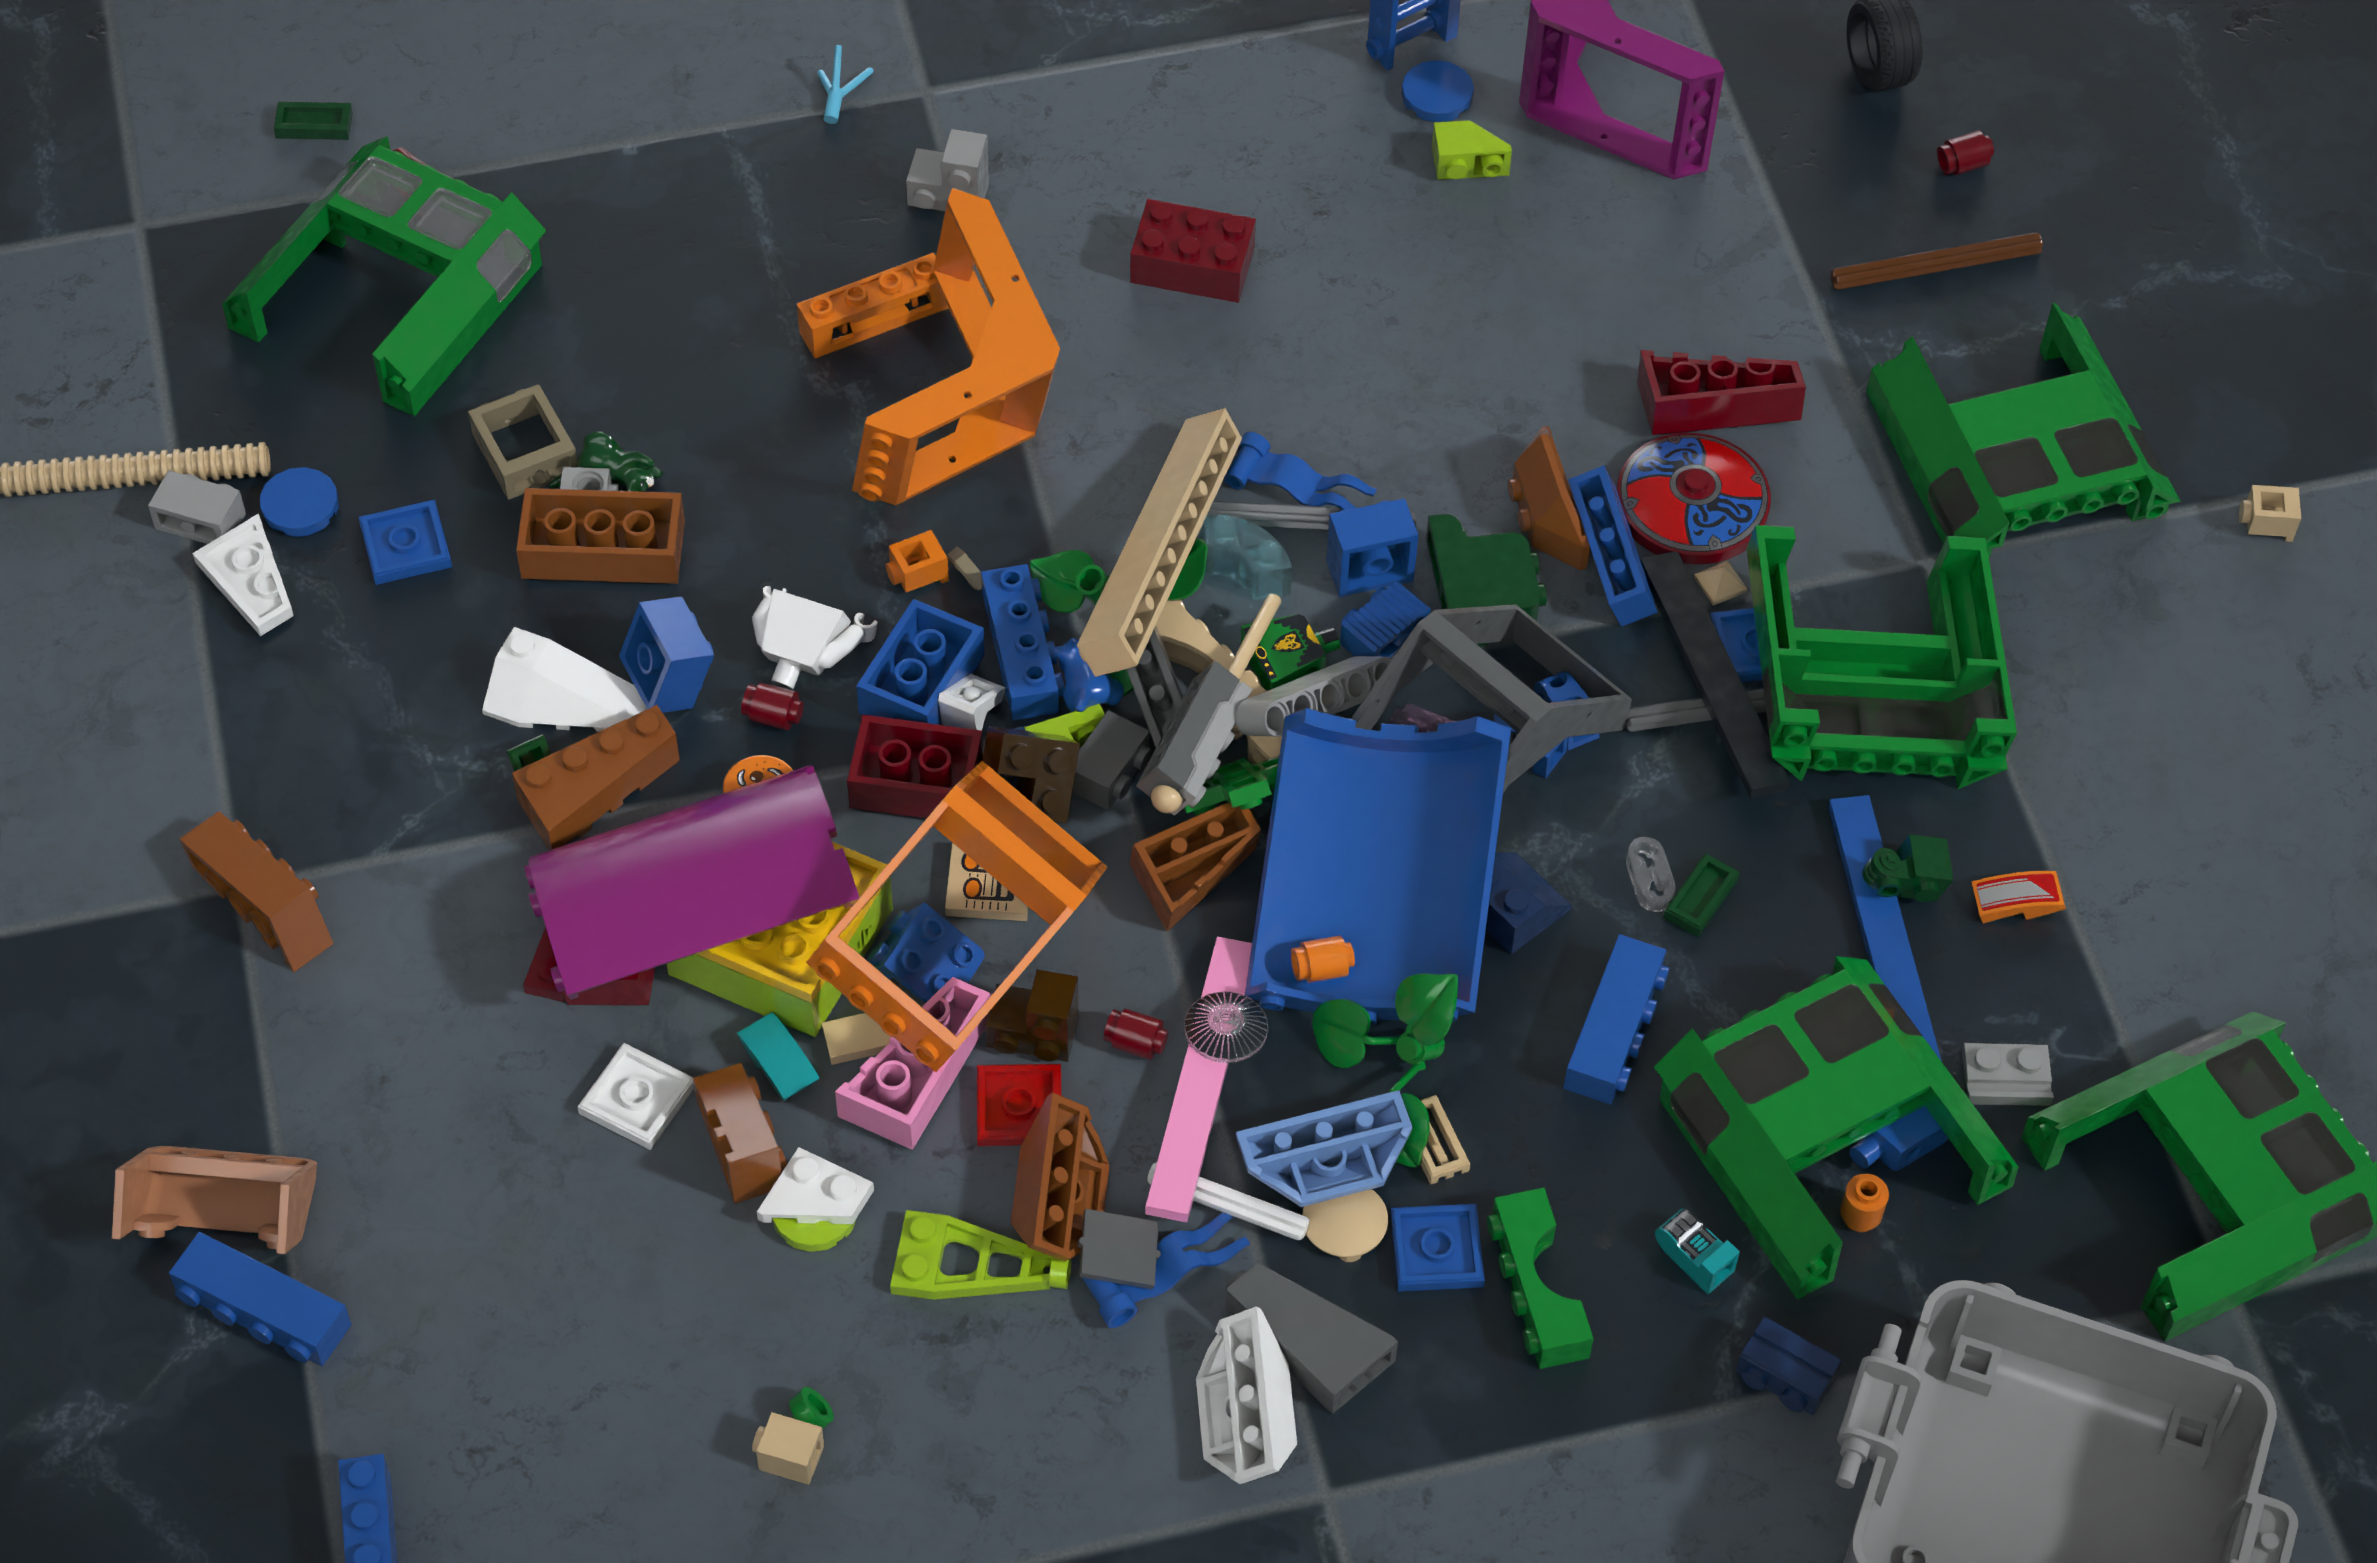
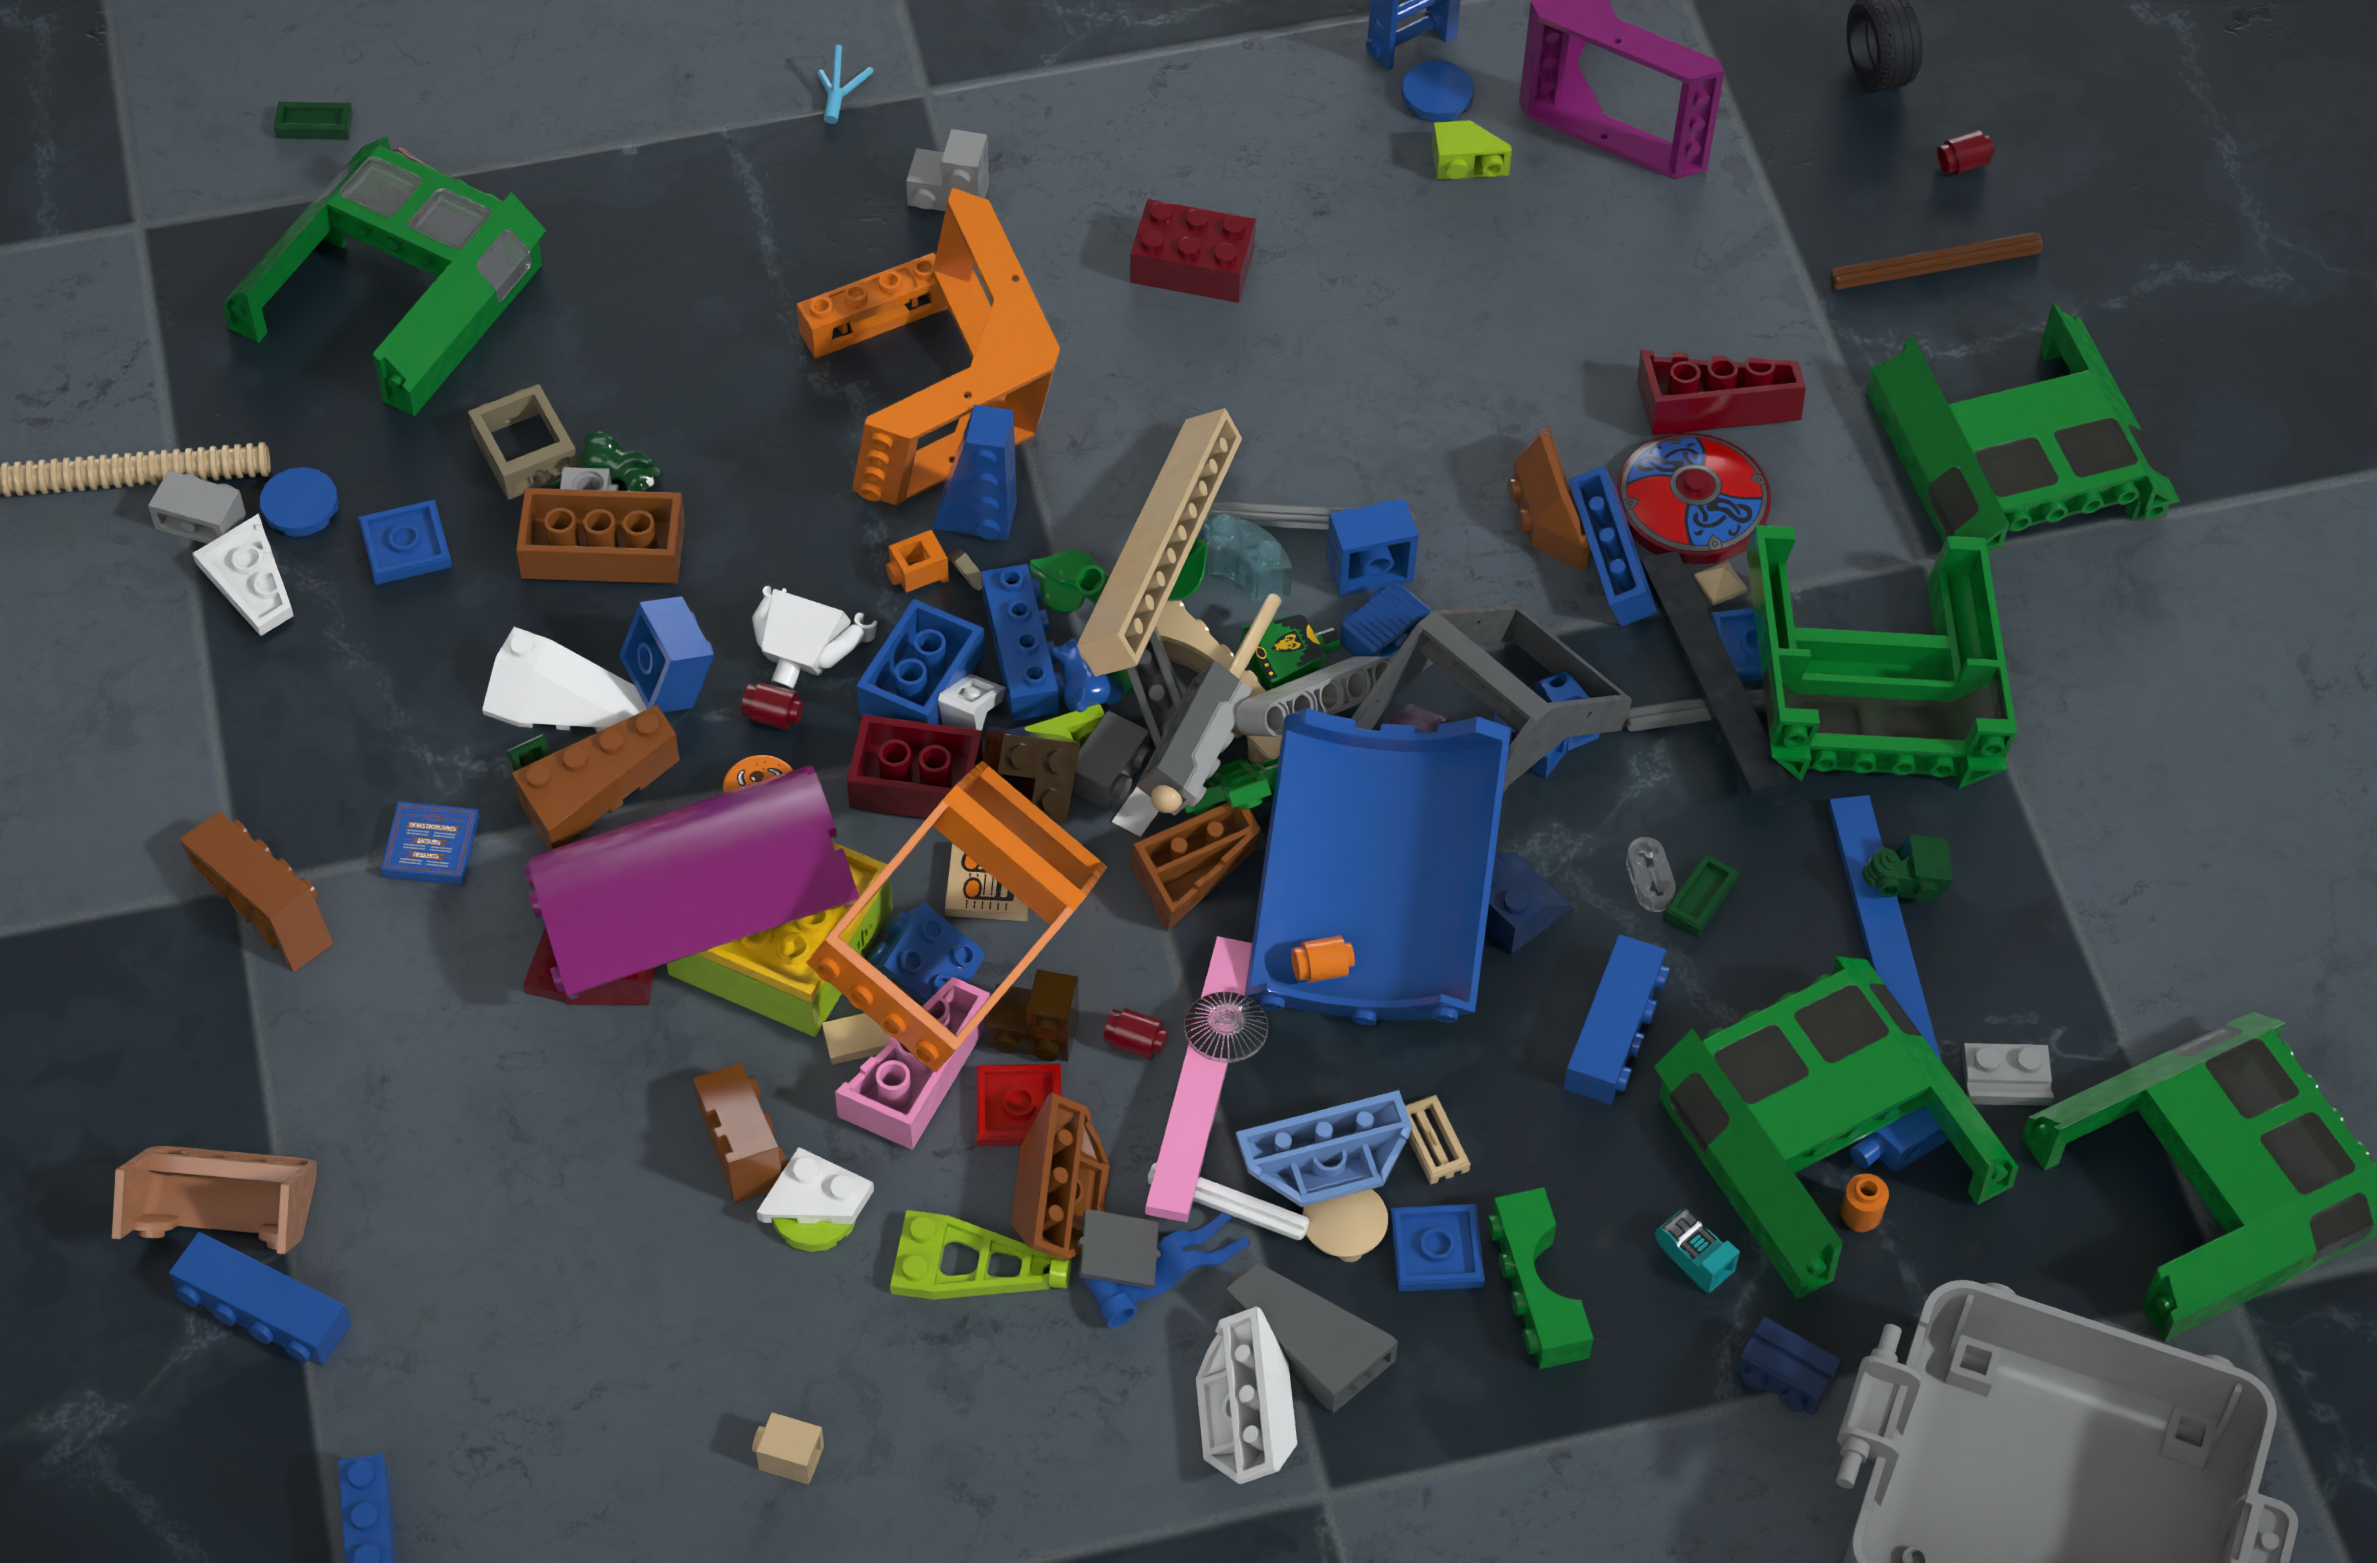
white tile [578,1043,694,1150] -> none
teal slope [736,1012,820,1102] -> none
green tile [789,1387,834,1430] -> none
blue flag [1224,432,1377,510] -> none
green plant [1312,973,1458,1167] -> none
dark green brick [1426,514,1547,648] -> none
slope [1972,871,2066,924] -> none
tan brick [2239,485,2301,542] -> none
none -> blue tile [381,801,480,885]
none -> blue wedge [932,405,1017,540]
none -> white sticker [1111,787,1159,837]

